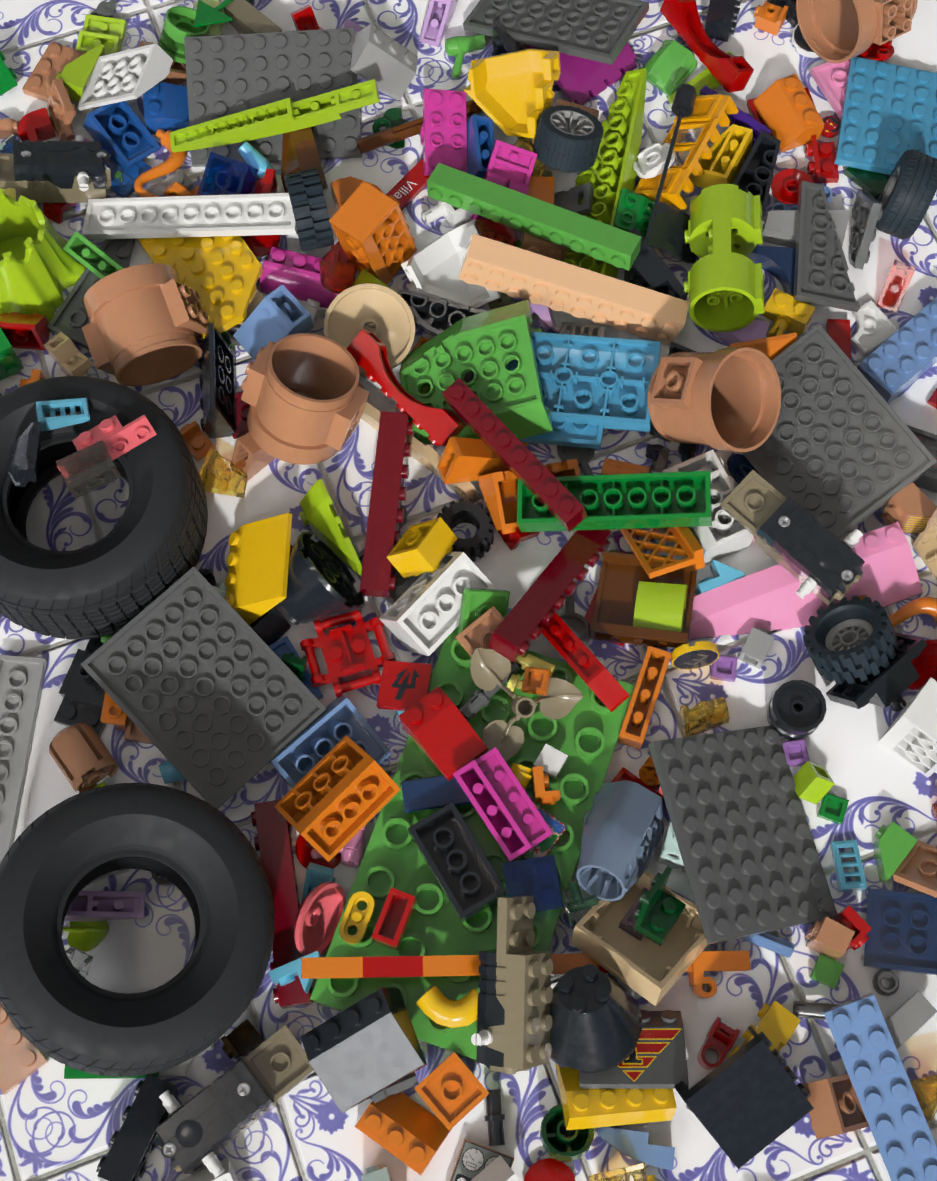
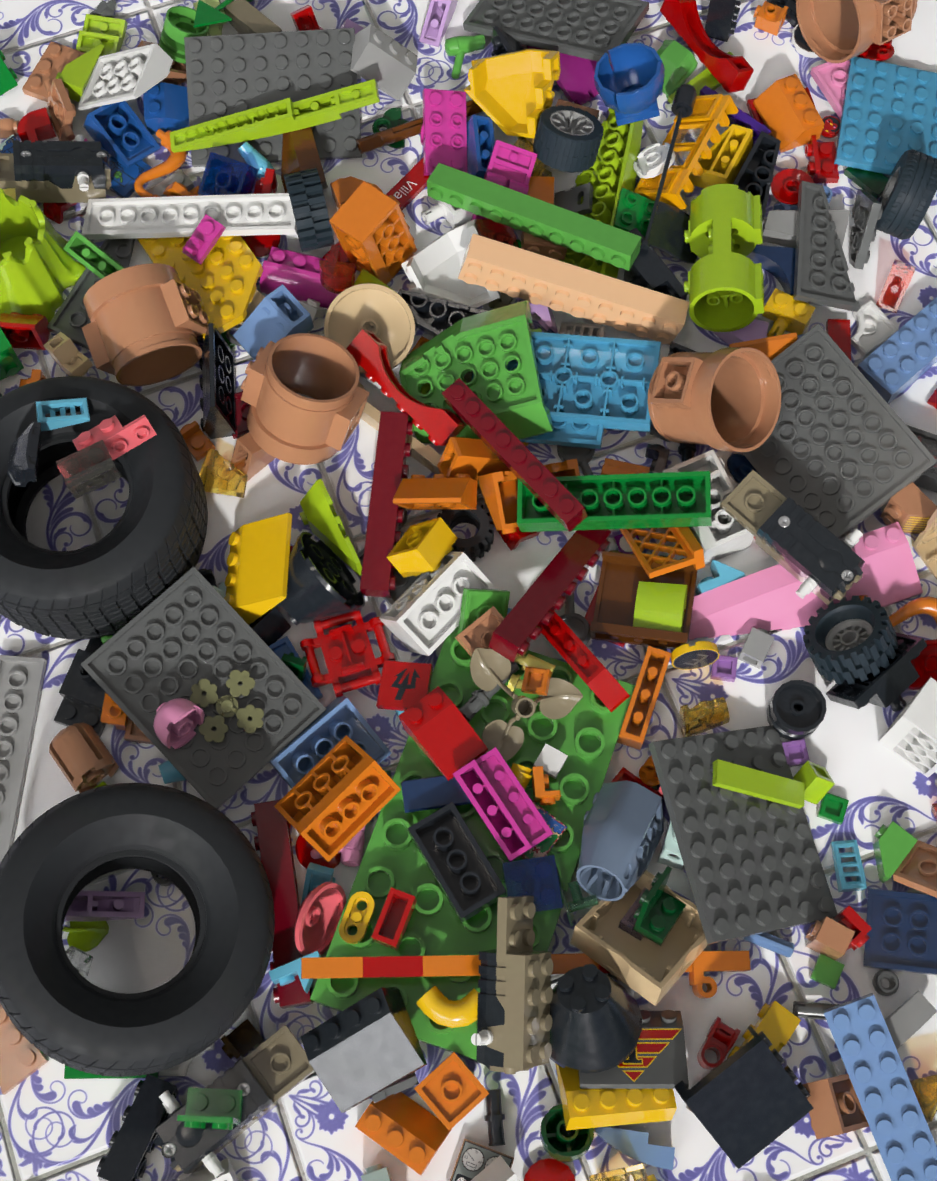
none -> bright pink cylinder [153,698,205,749]
none -> green bracket [177,1087,244,1130]
none -> dark pink plate [182,214,226,265]
none -> olive plant [190,670,264,743]
none -> orange slope [393,474,478,510]
none -> blue plate [594,43,665,126]
none -> lime tile [712,759,805,809]

